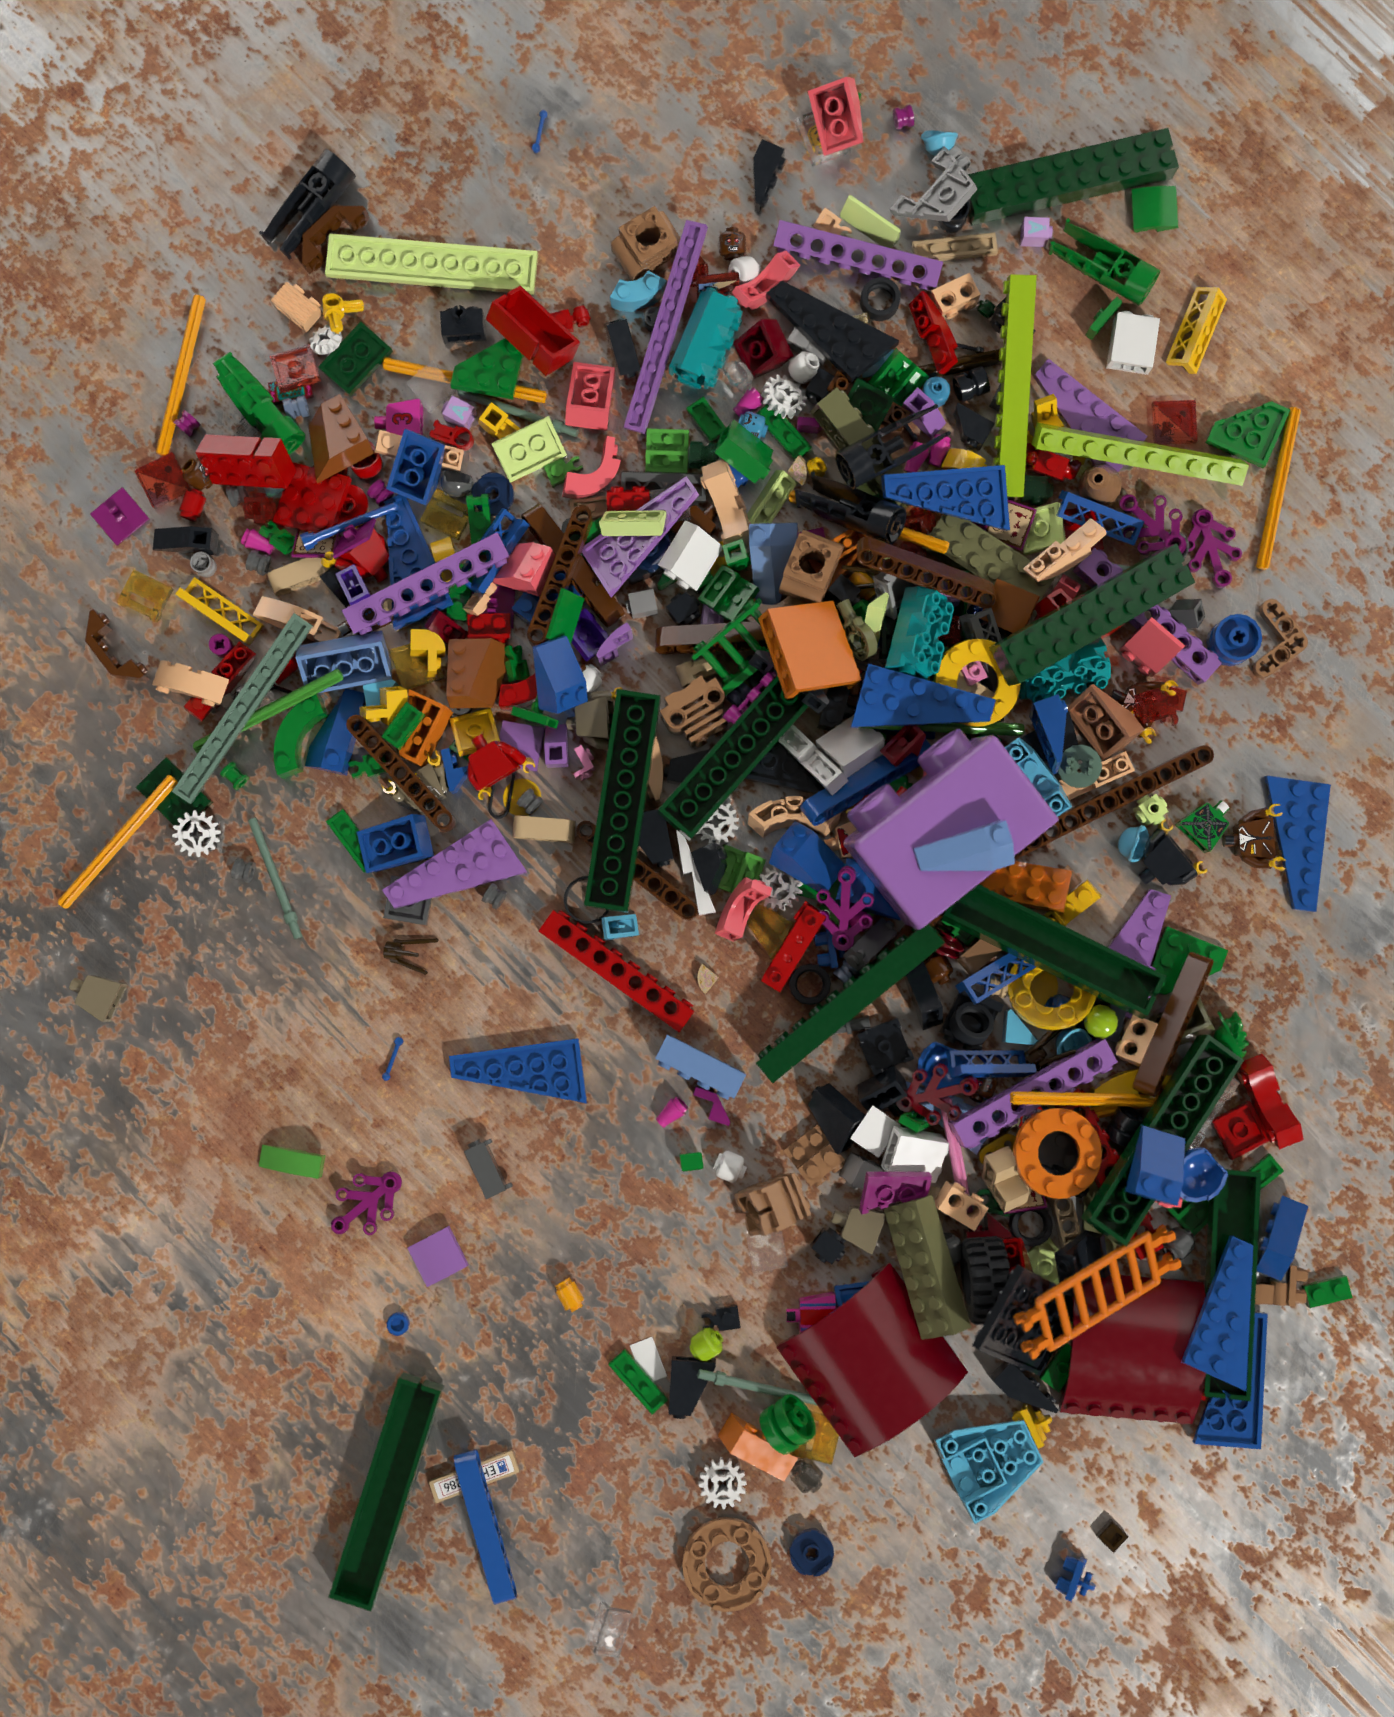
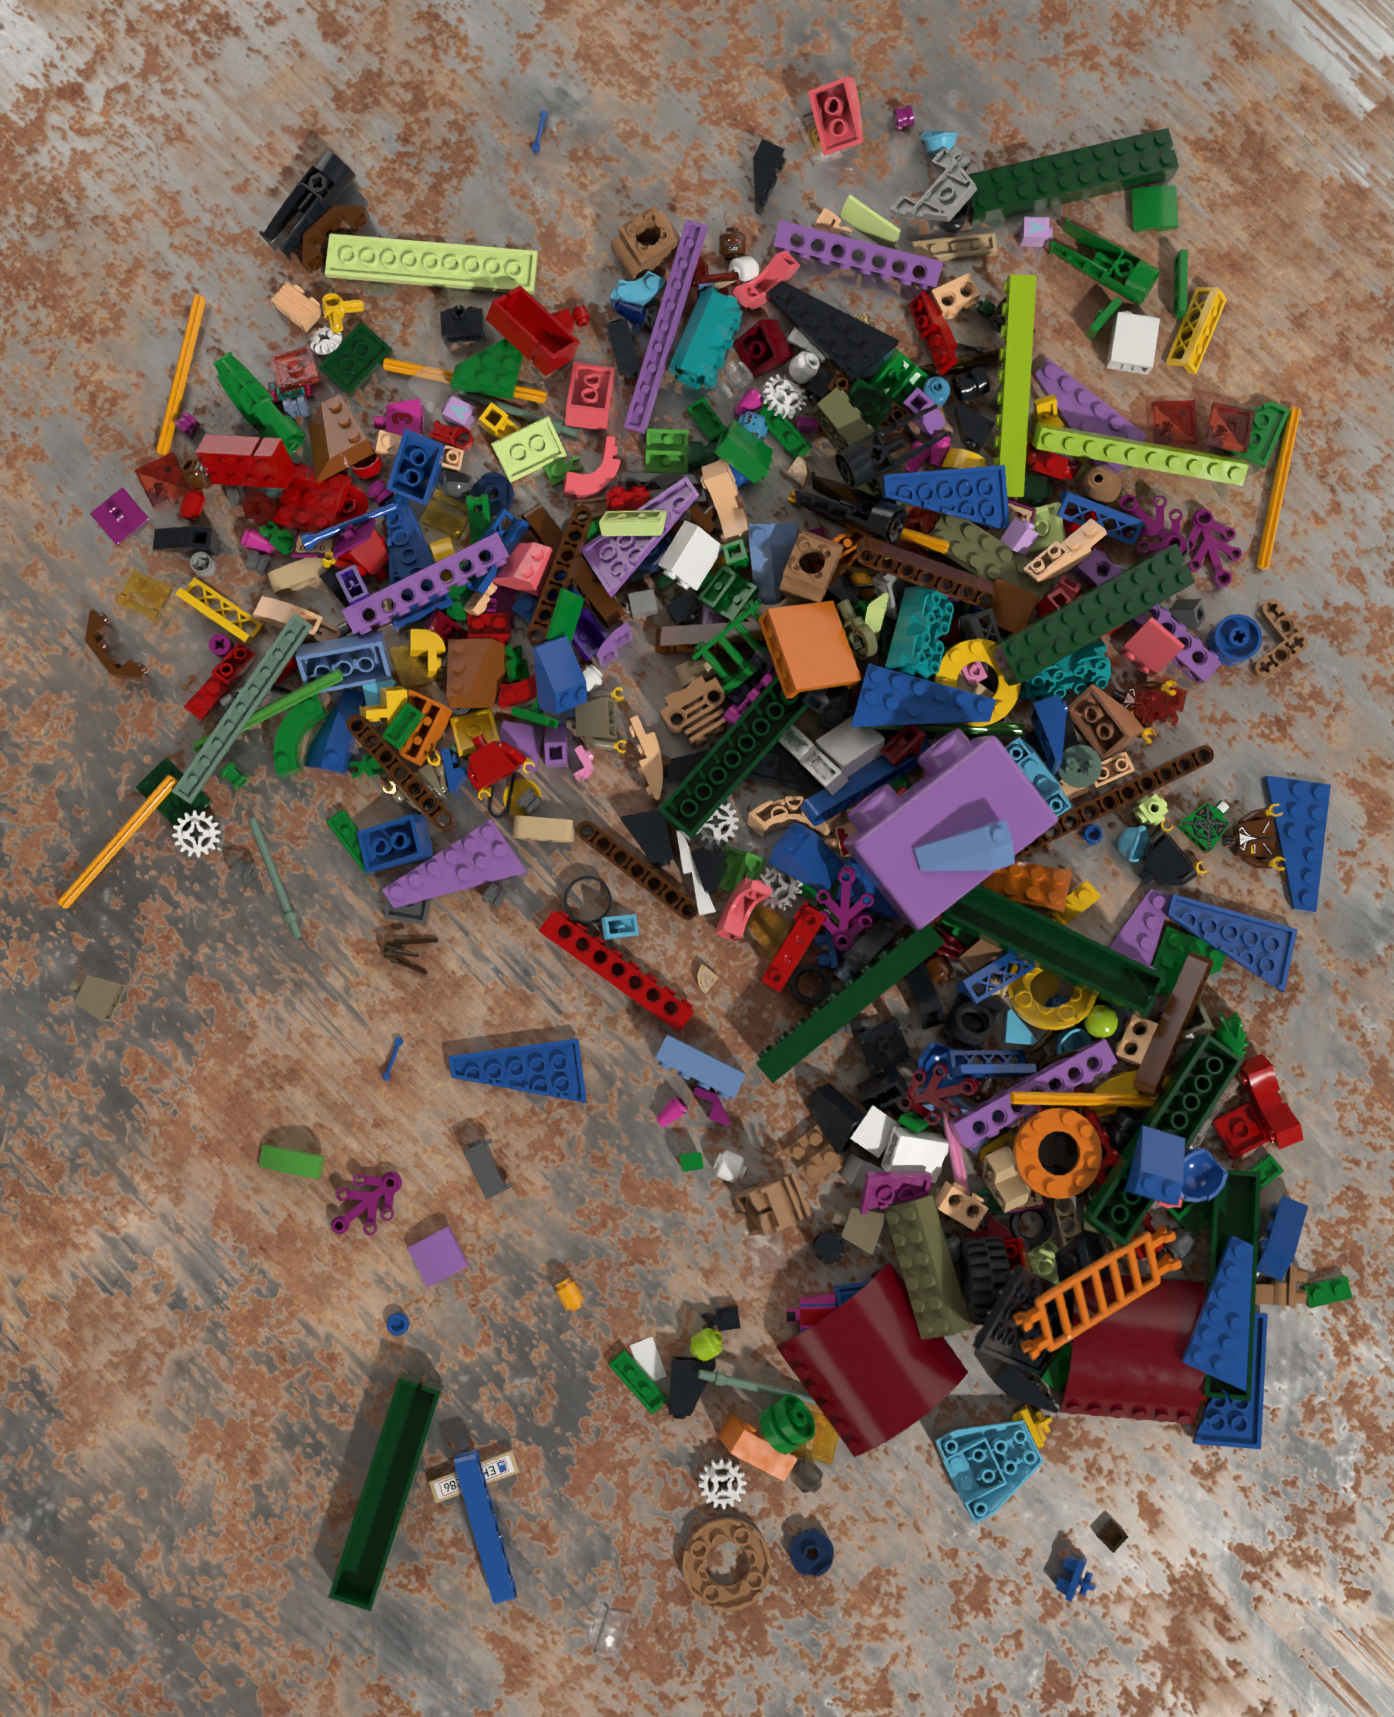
light nougat brick [152,660,229,707] -> none
dark green brick [584,689,661,913] -> none
yellowish green slope [747,470,798,524] -> none
yellow plate [807,457,827,477] -> none
black tyre [860,277,901,321] -> none
none -> clear blue cone [614,299,646,325]
none -> lavender brick [1000,518,1040,556]
none -> blue plate [1081,824,1103,845]
none -> blue wing [1166,894,1298,992]
none -> green tile [1173,249,1188,319]
none -> clear red tile [1204,402,1255,453]

